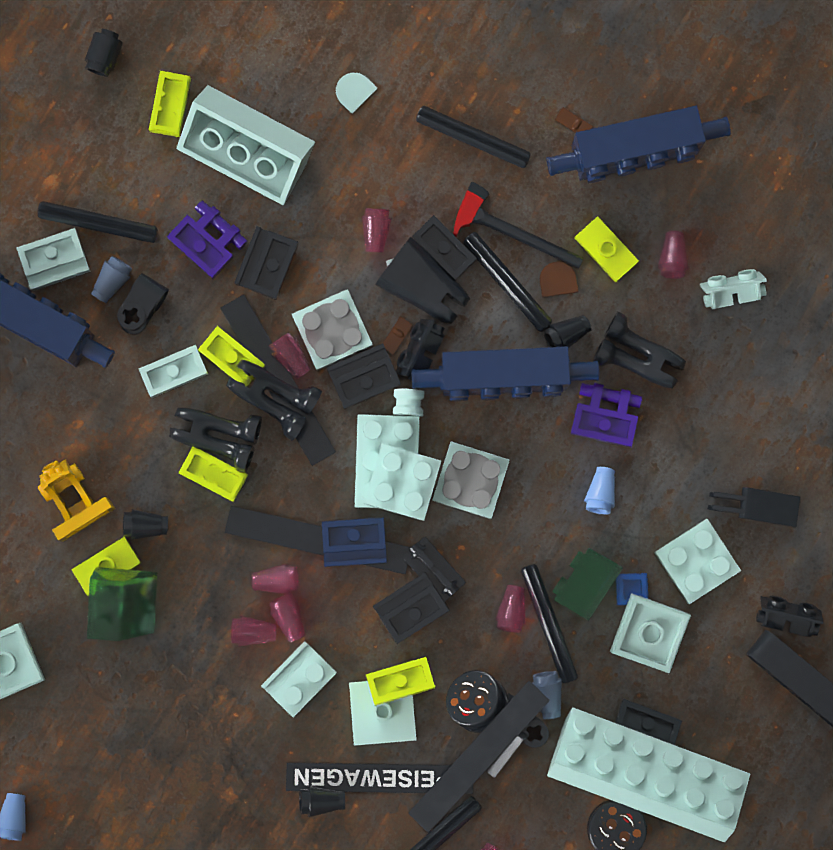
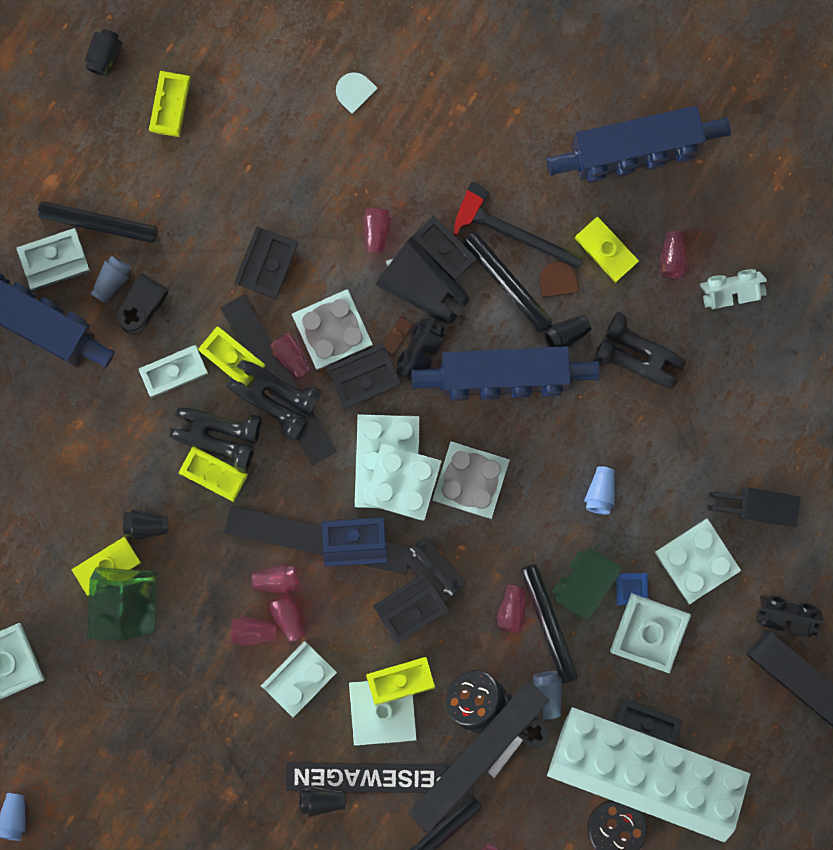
yellow tile [38,459,115,542] -> none
dark purple plate [167,200,248,279] -> none
light aqua slope [176,85,315,205] -> none
light aqua wheel [393,389,424,417] -> none
black axle [416,106,531,168] -> none
reddish brown piece [555,107,594,133] -> none
dark purple plate [571,383,642,447] -> none

